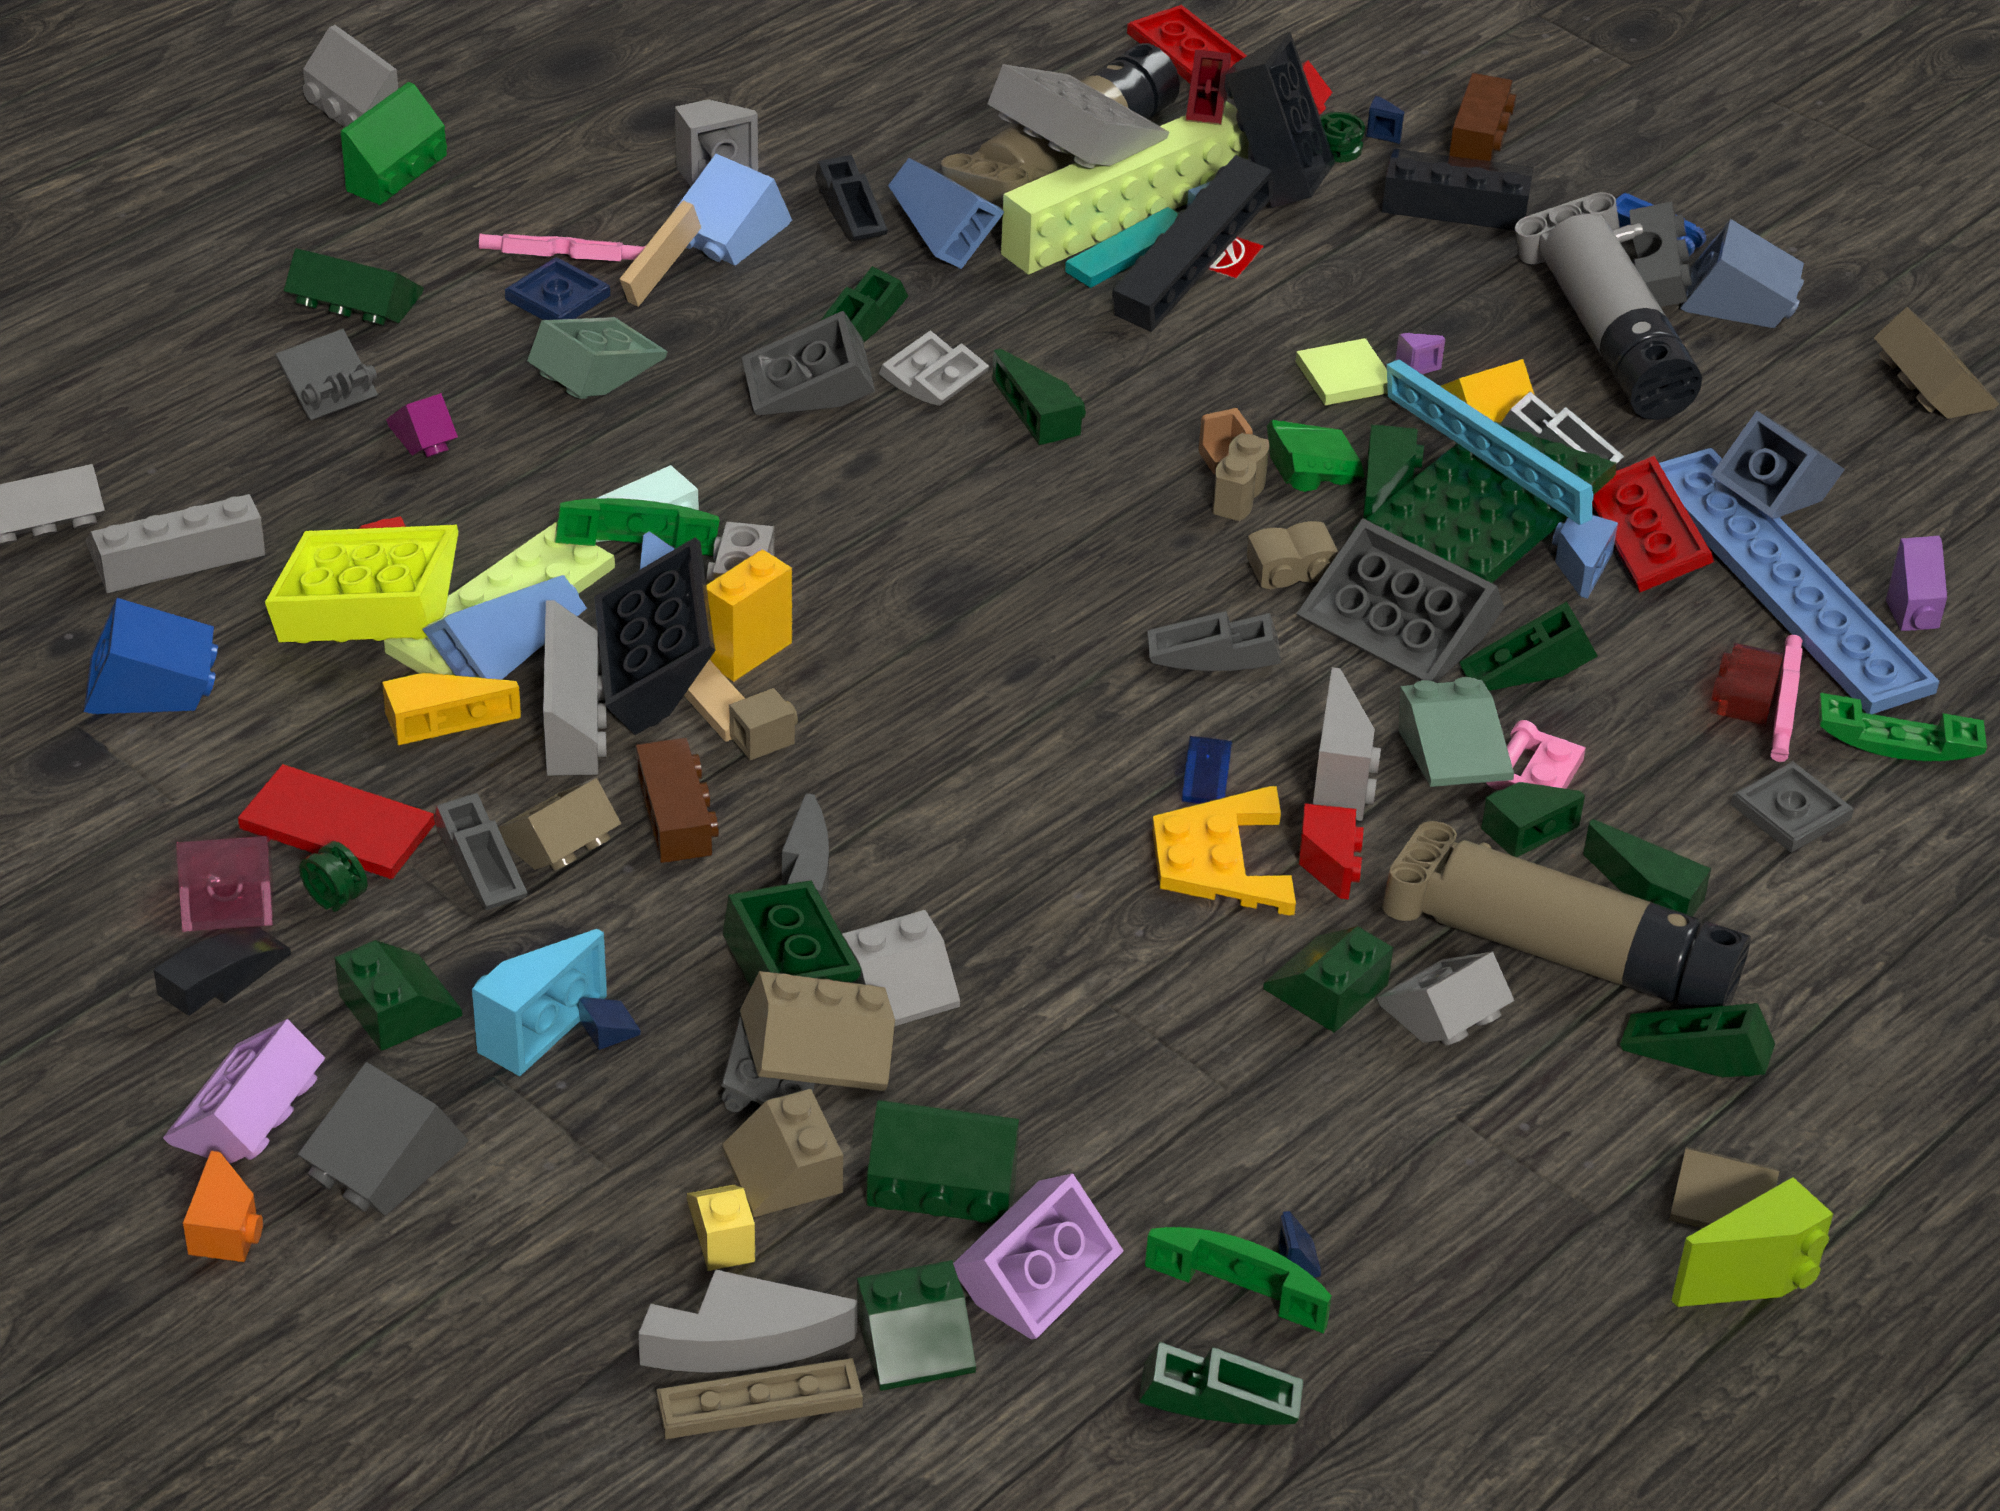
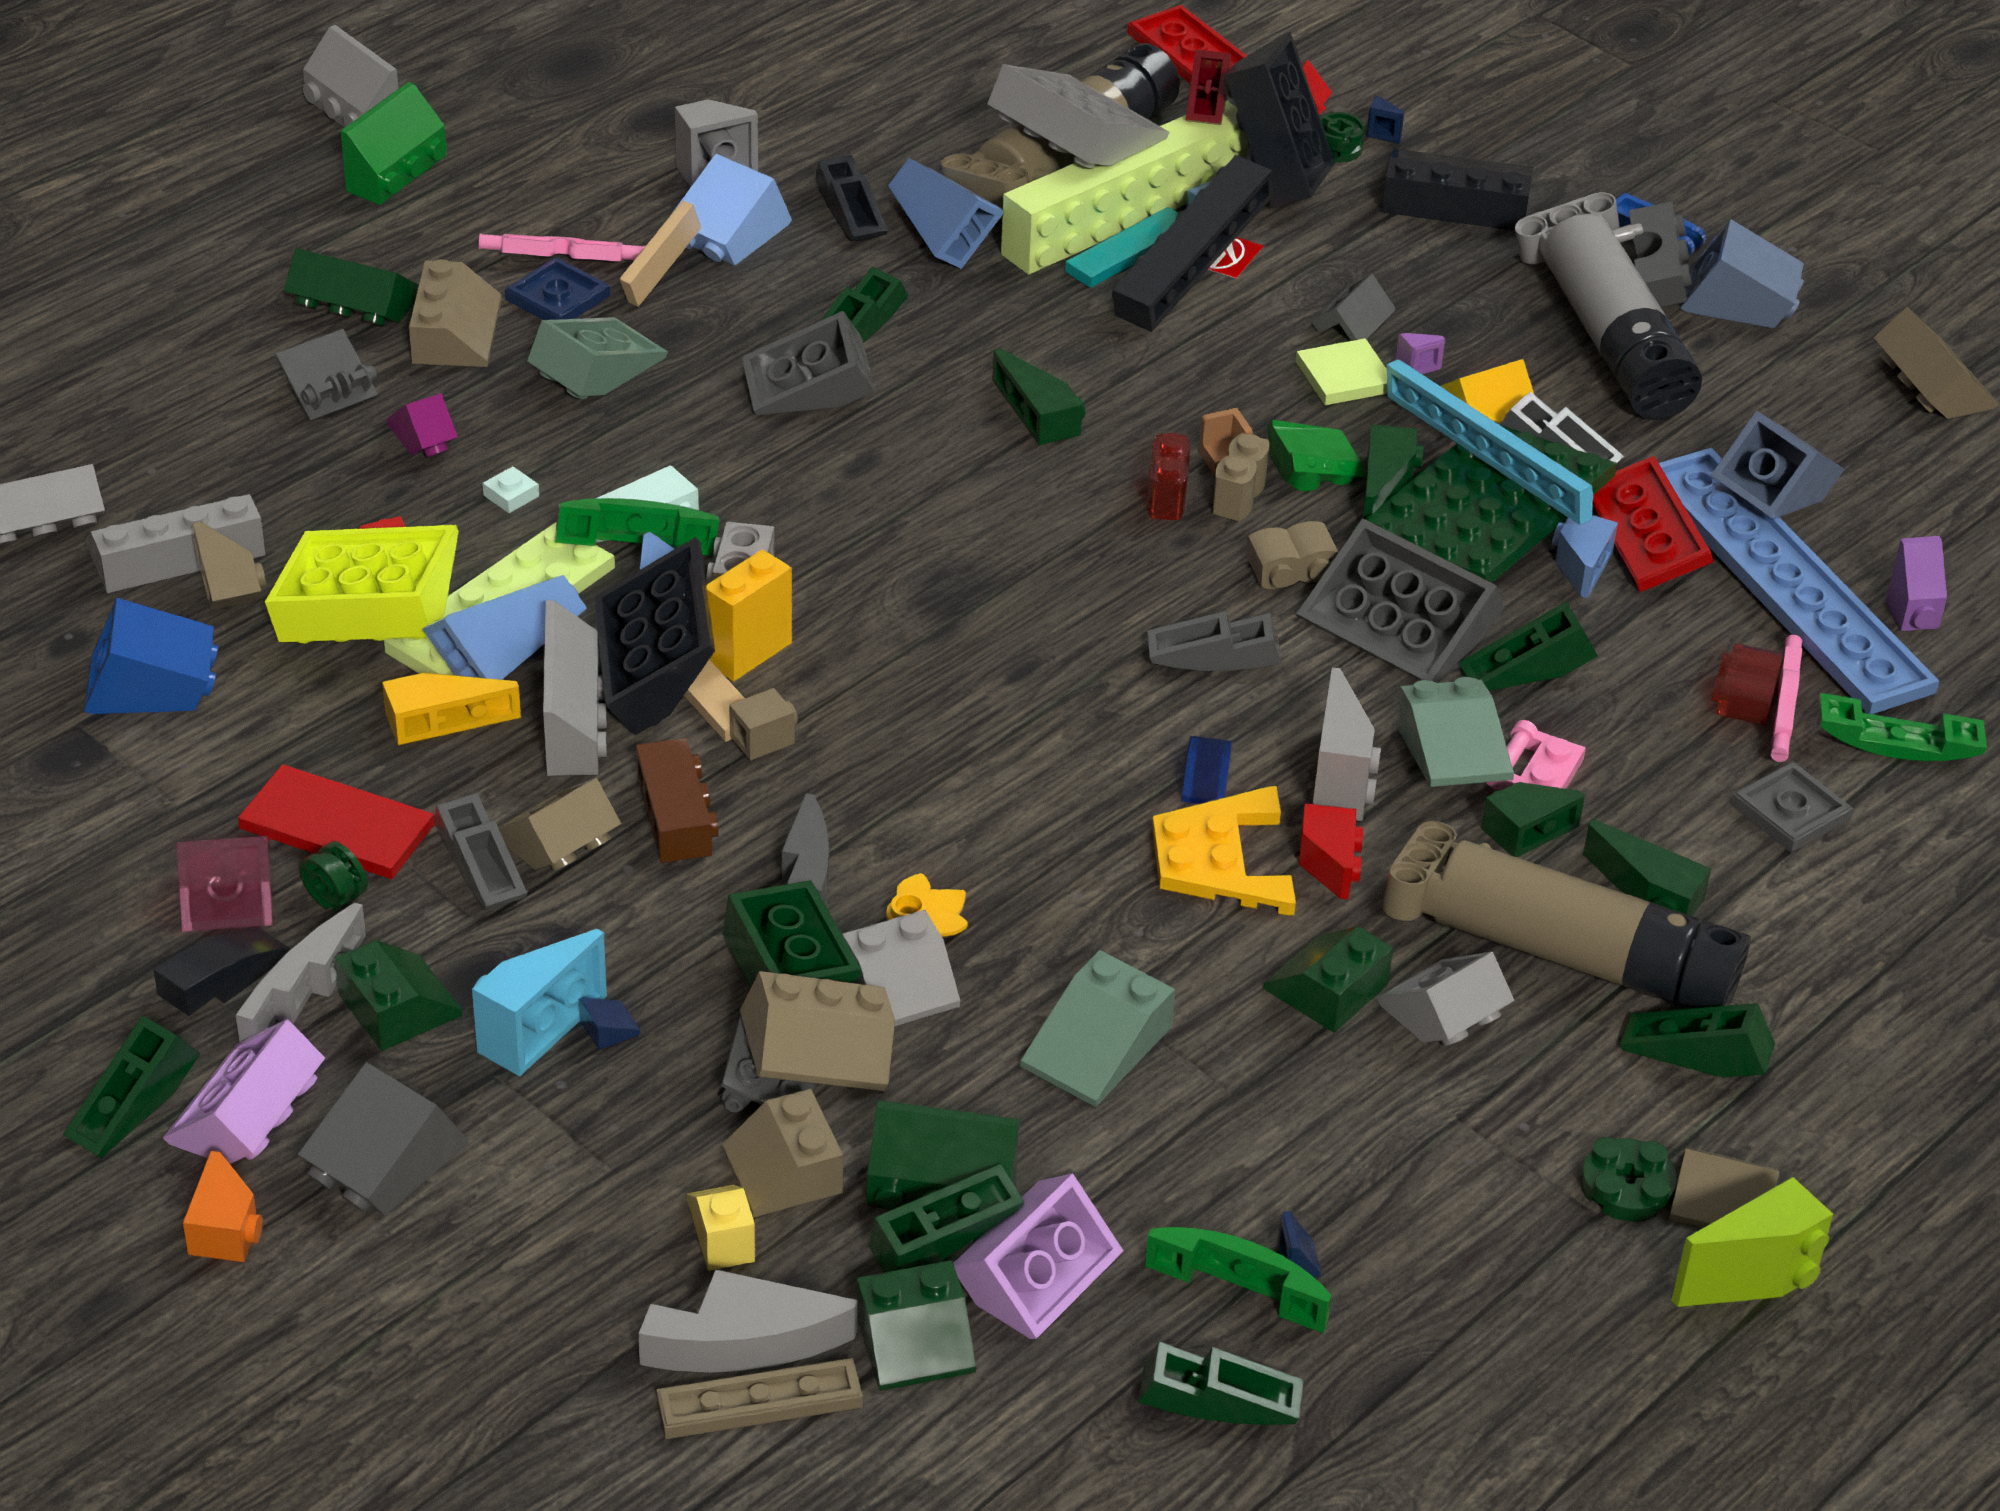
light grey slope [879,330,989,406] -> none
reddish brown brick [1449,73,1517,161] -> none
none -> dark green slope [63,1015,201,1158]
none -> dark tan slope [191,522,266,611]
none -> light grey slope [236,903,366,1042]
none -> dark tan slope [409,259,502,367]
none -> light aqua plate [483,466,539,513]
none -> dark green slope [868,1164,1024,1273]
none -> yellow plate [886,873,968,937]
none -> sand green slope [1020,950,1175,1107]
none -> clear red brick [1147,433,1191,520]
none -> dark grey panel [1311,273,1395,341]
none -> dark green plate [1581,1137,1677,1222]

